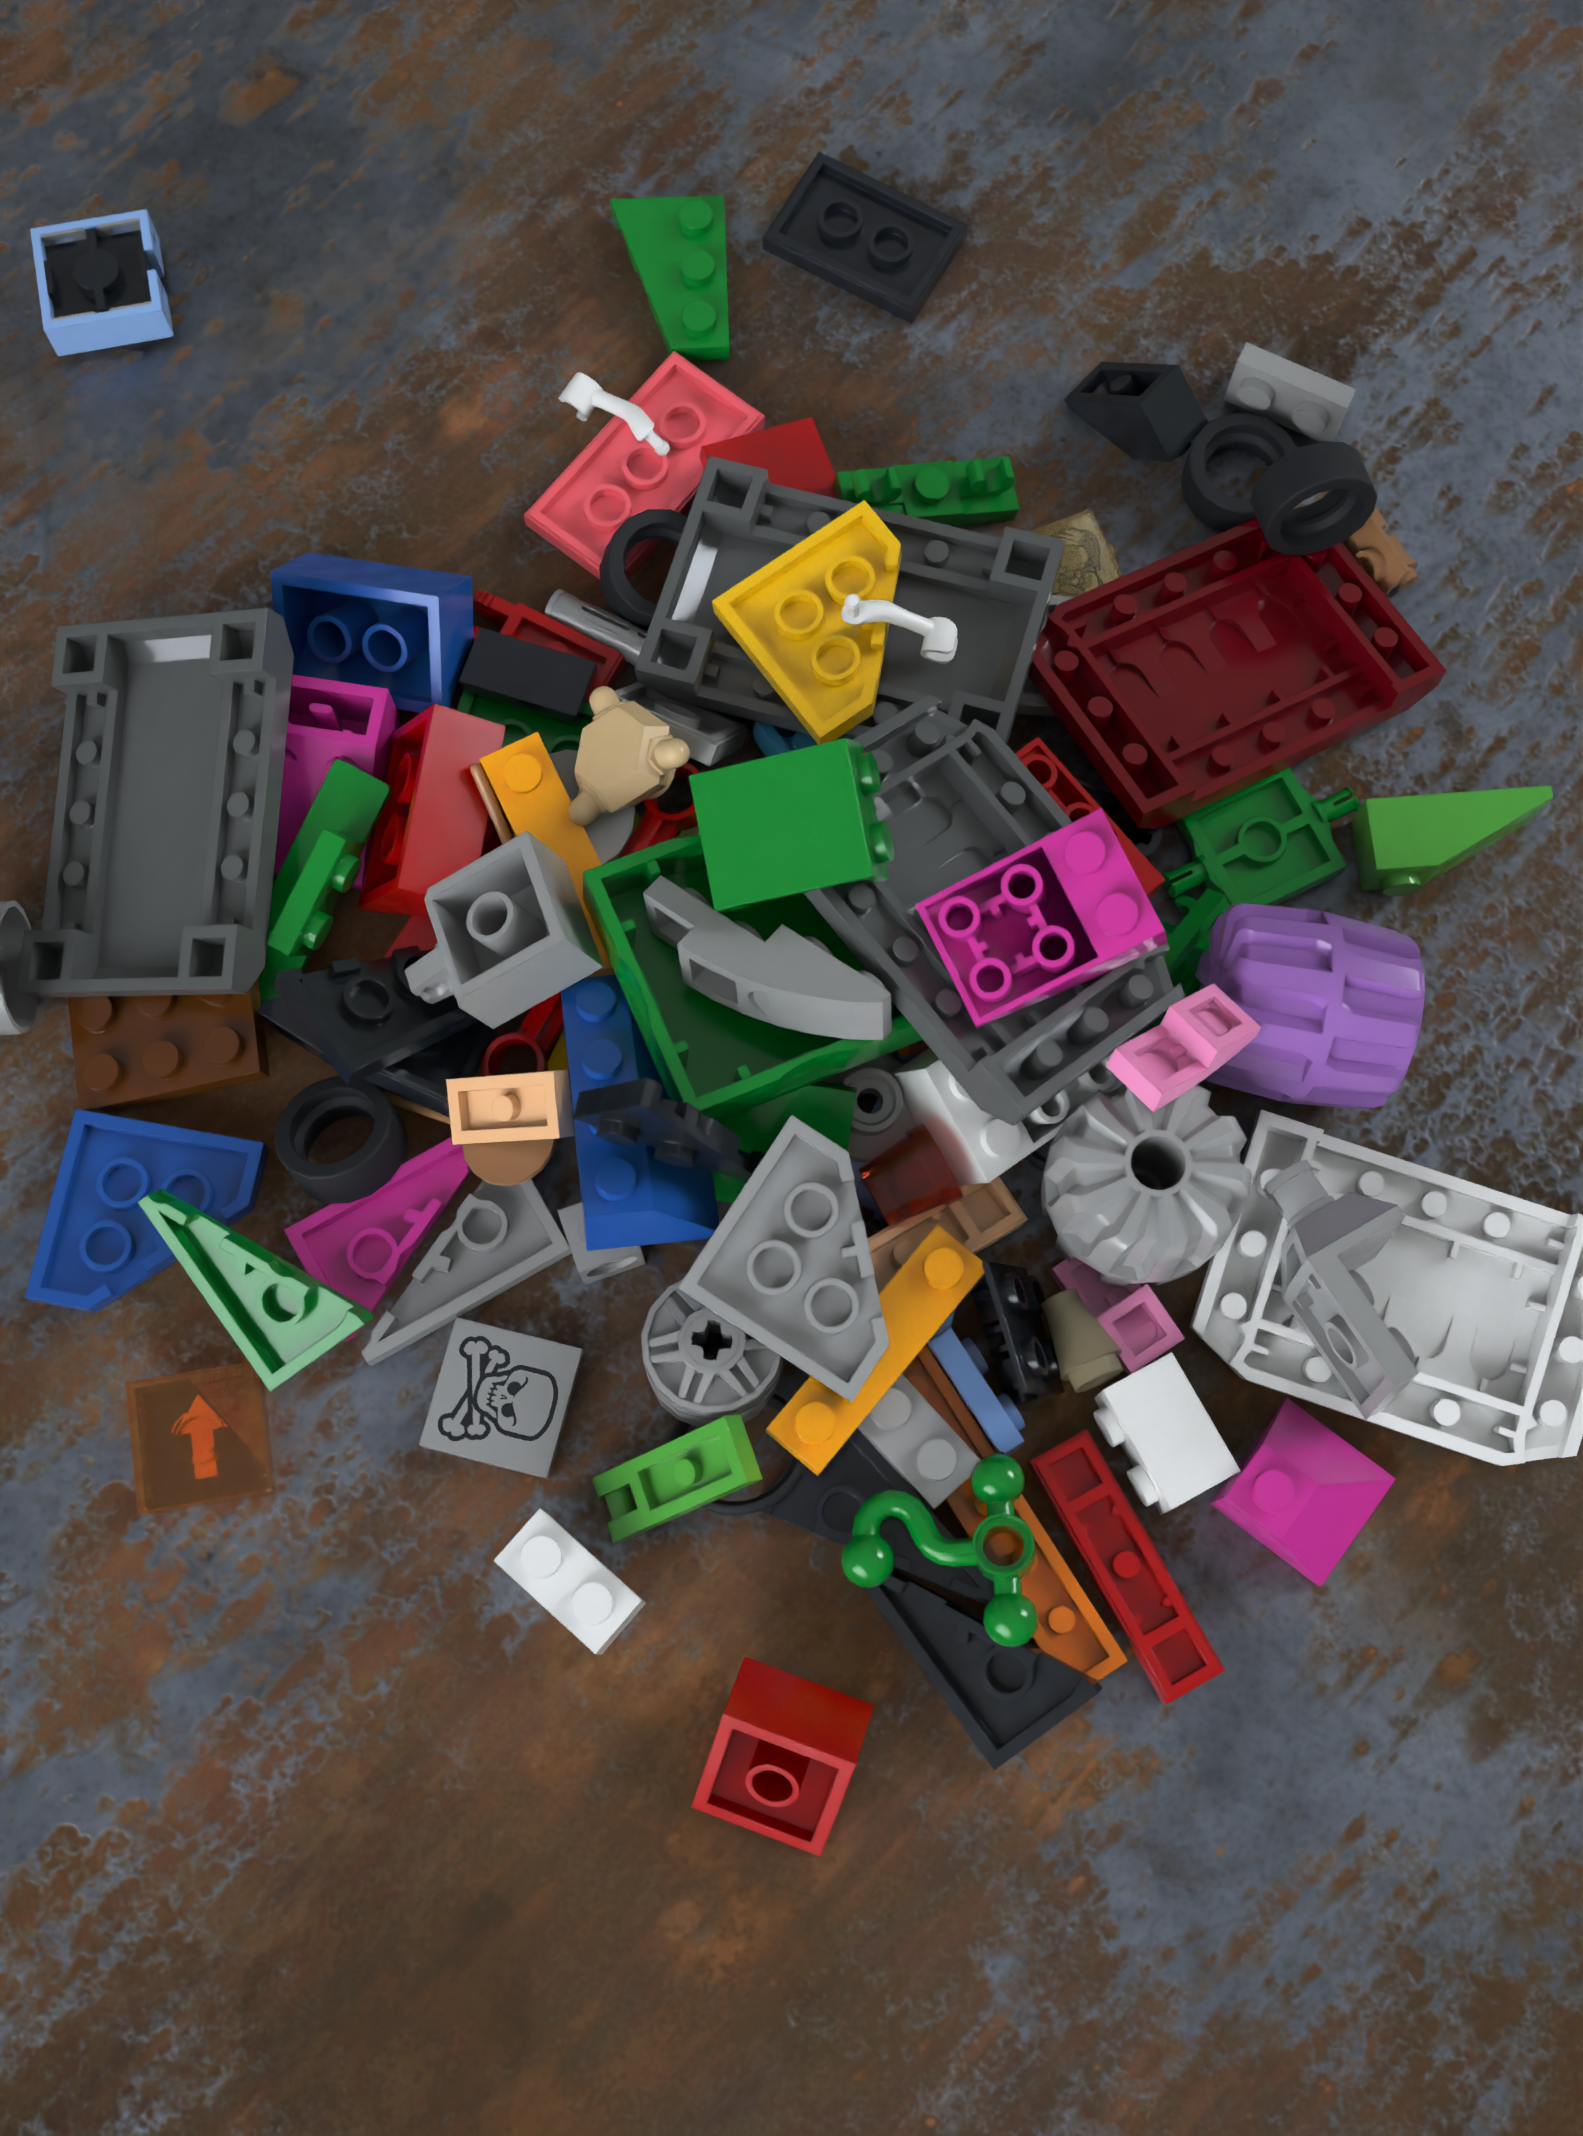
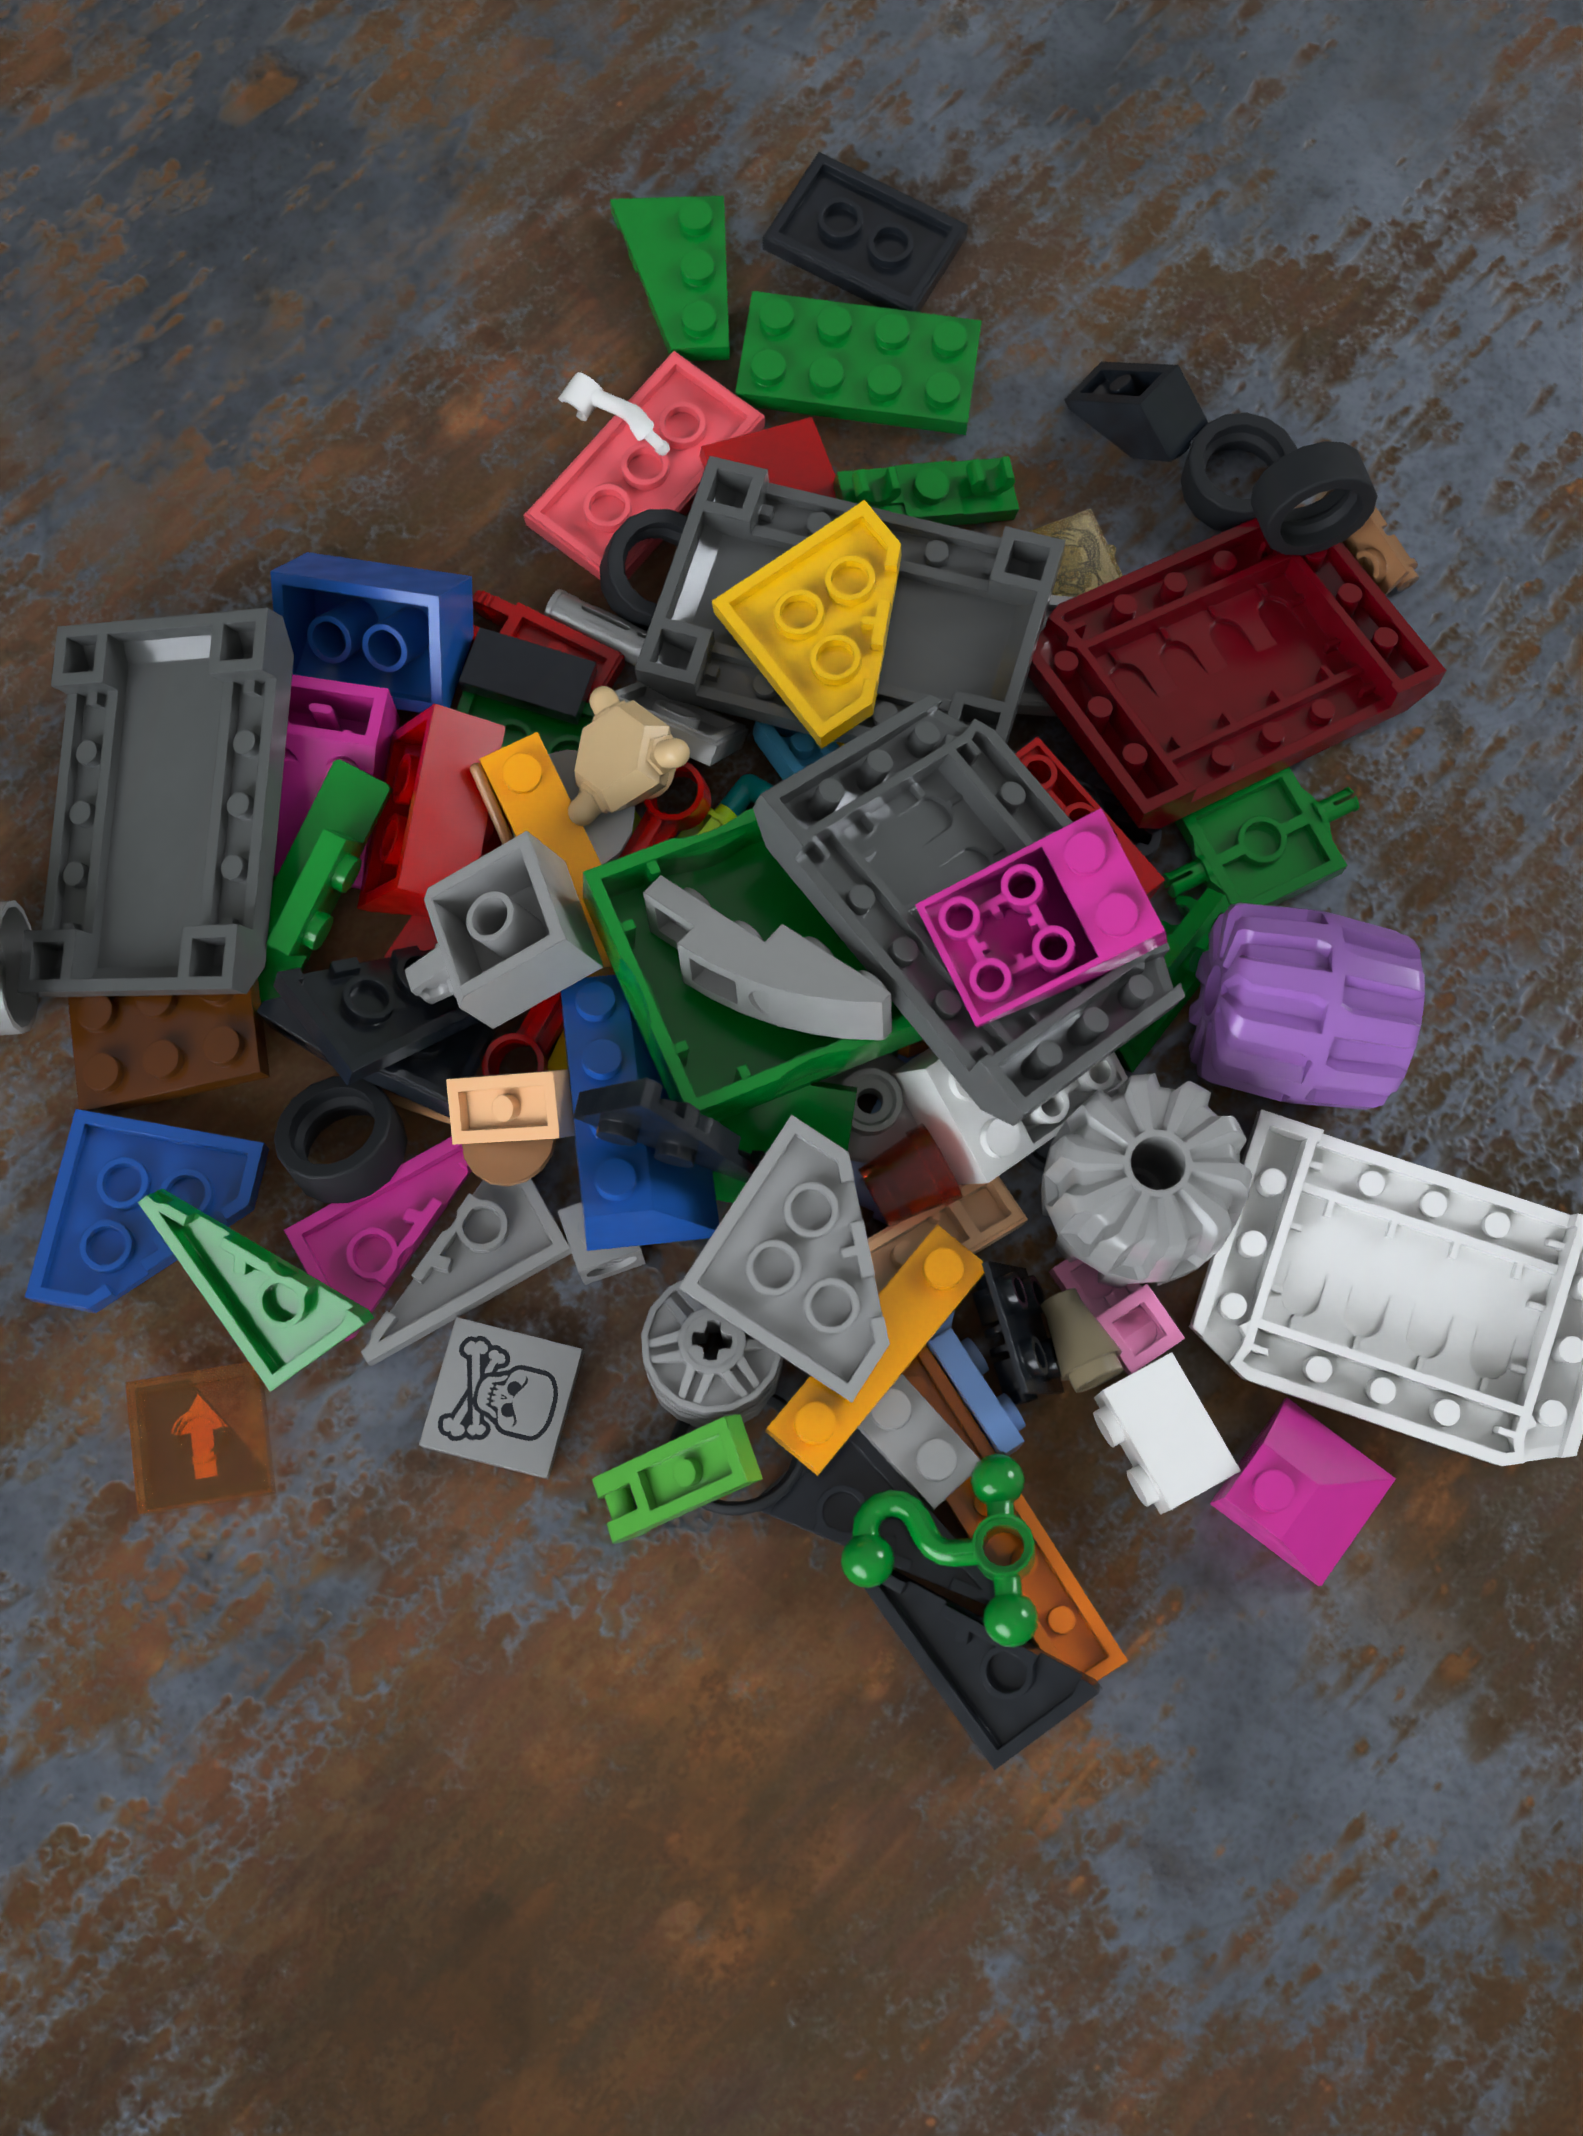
piece [30,209,174,356] -> none
white brick [493,1508,646,1655] -> none
green panel [689,738,894,913] -> none
red slope [692,1657,874,1857] -> none
white piece [841,594,958,664] -> none
red plate [1027,1429,1225,1704] -> none
bright pink slope [1106,983,1261,1112] -> none
light grey bracket [1223,342,1357,442] -> none
light grey plate [1263,1160,1419,1420] -> none
bright green slope [1351,785,1553,896] -> none
none -> green plate [735,291,982,435]

